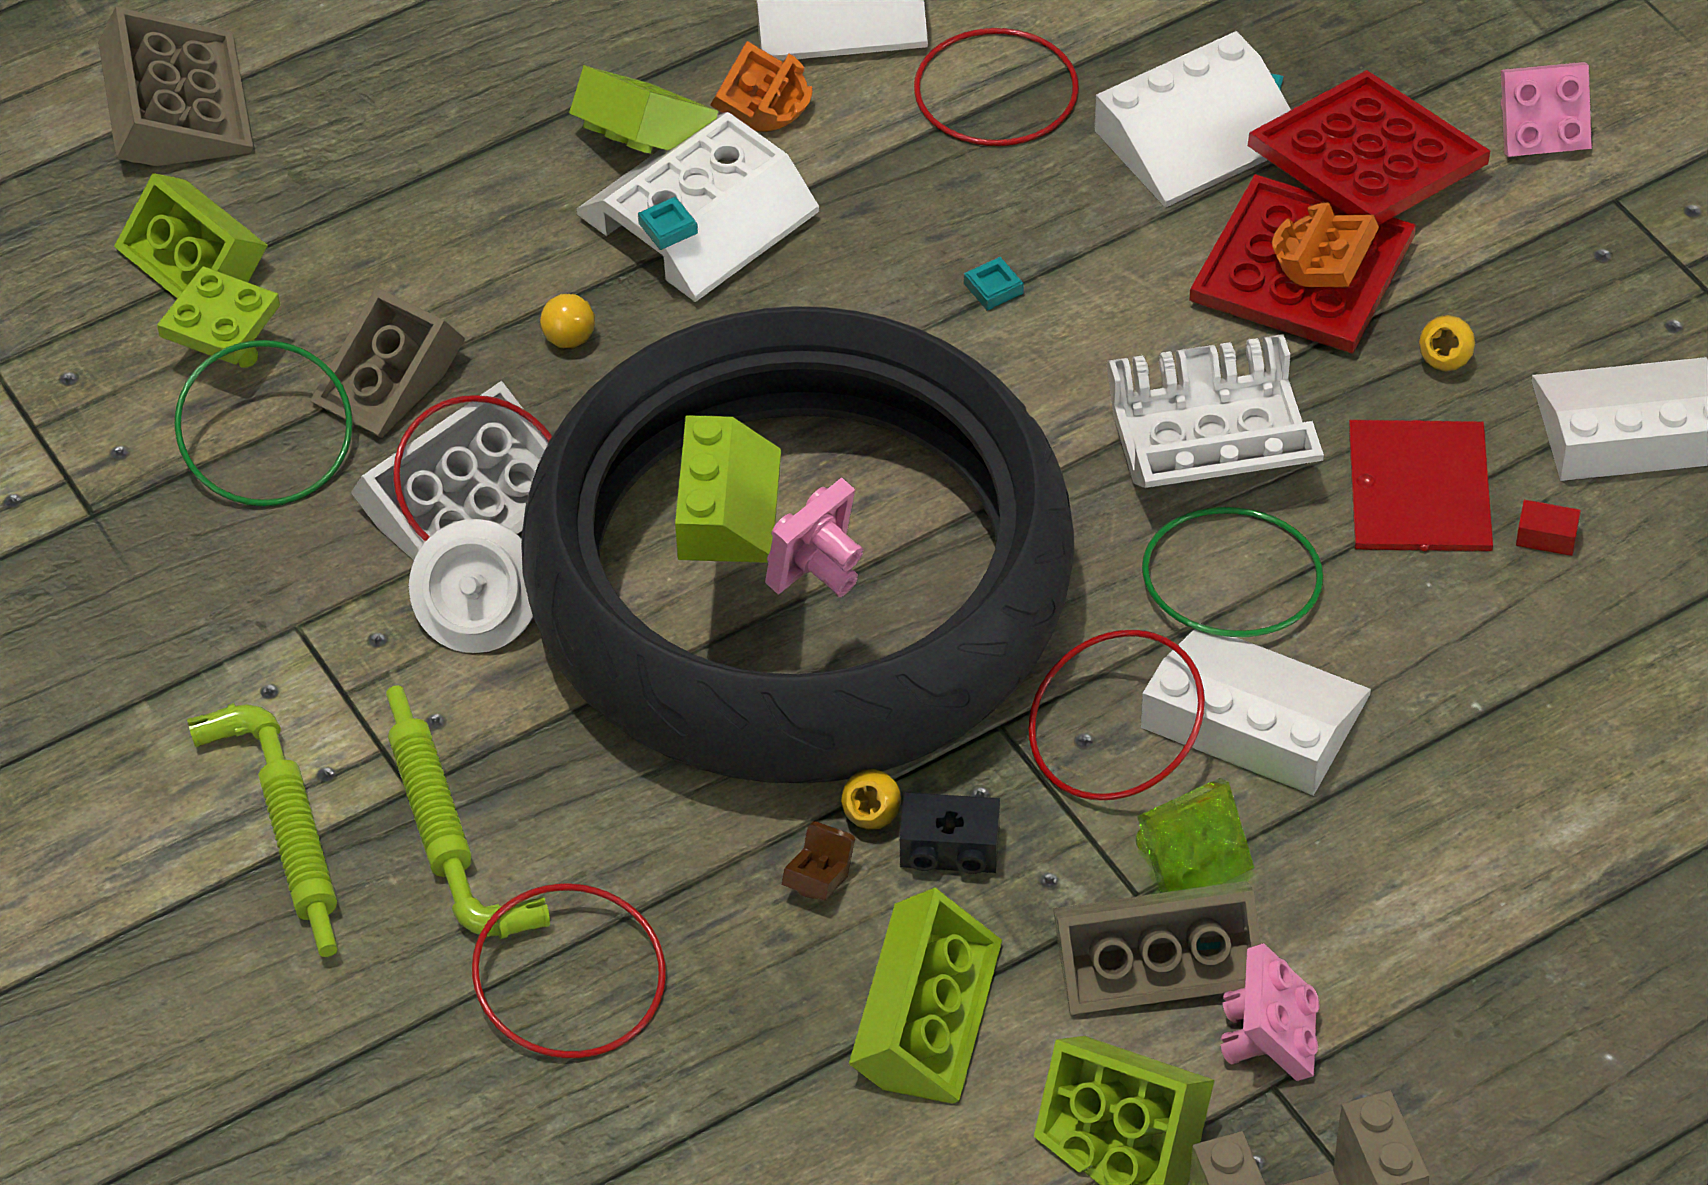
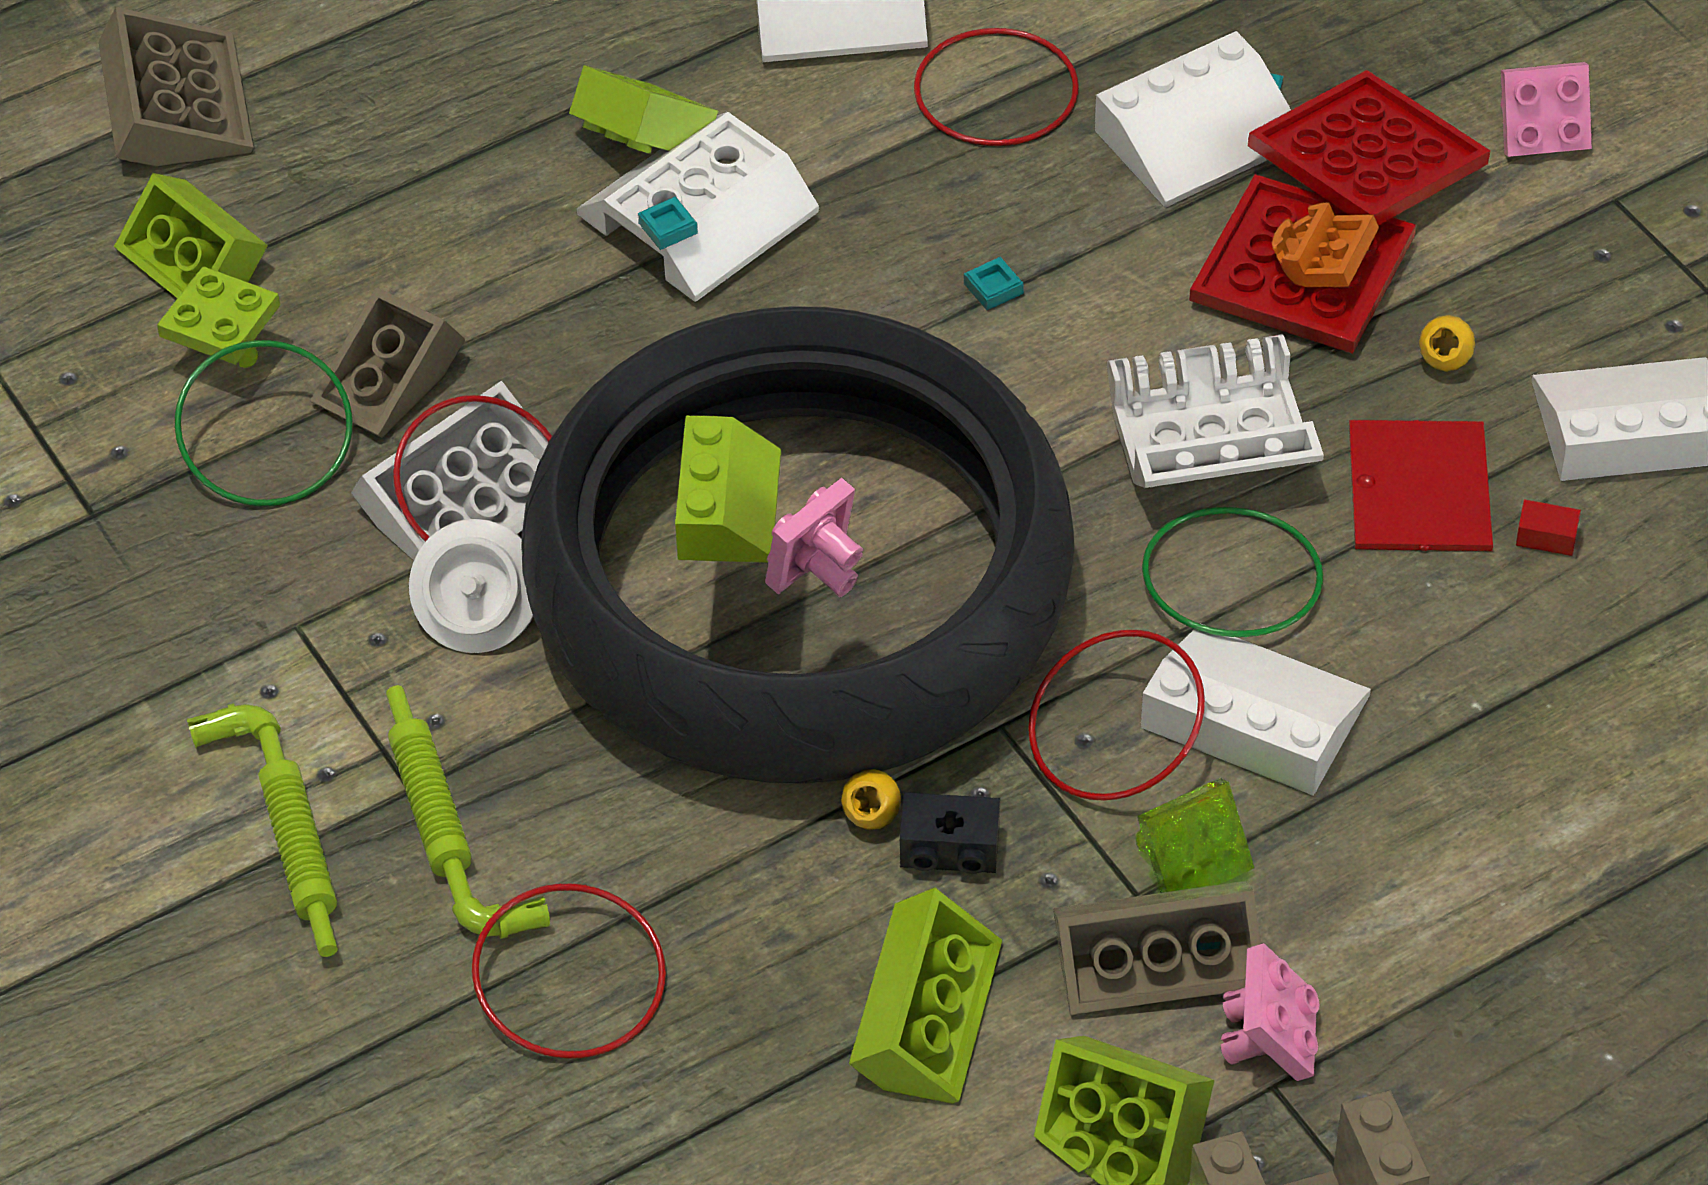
yellow piece [540,294,595,348] -> none
orange slope [710,41,813,132] -> none
reddish brown bracket [781,821,855,901] -> none

